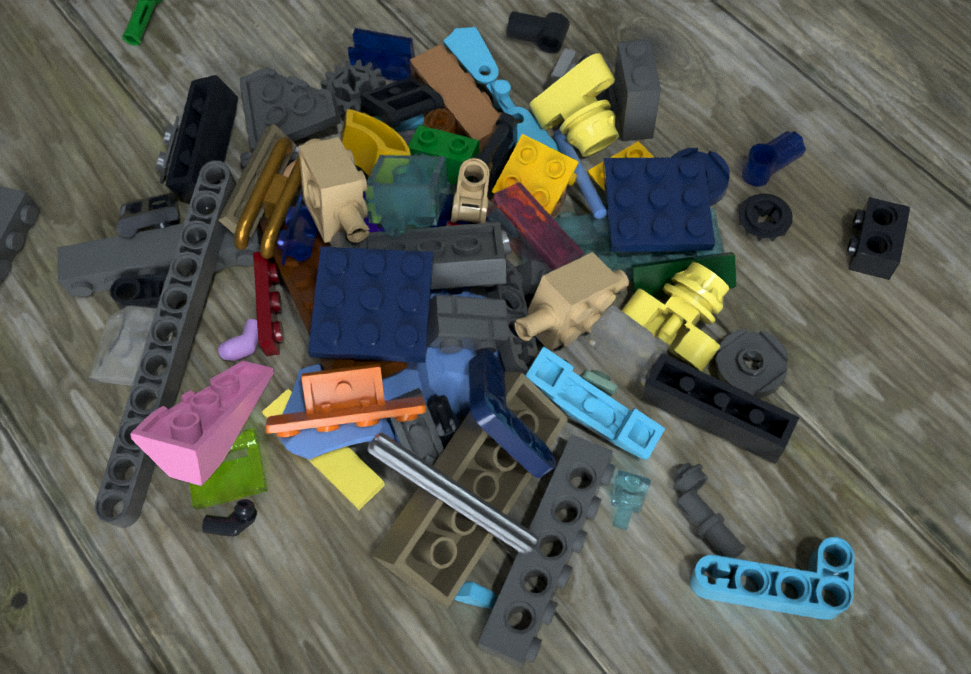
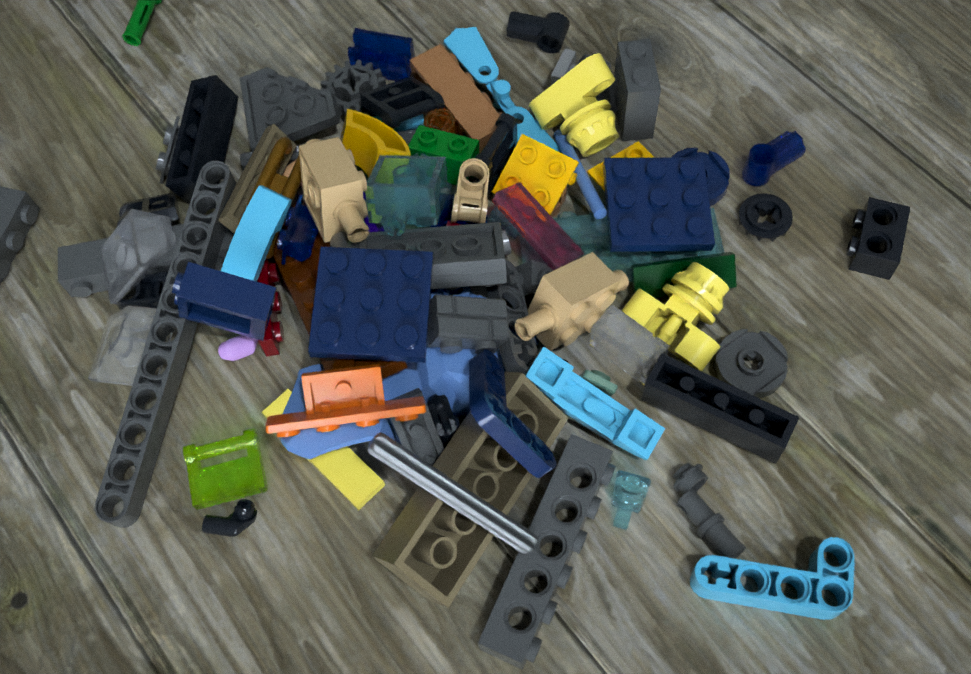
bright pink wedge [130,361,274,486] -> none
medium azure tile [454,581,498,609] -> none
none -> clear slope [101,209,176,304]
none -> dark blue window [172,262,276,341]
none -> medium azure slope [221,185,292,282]

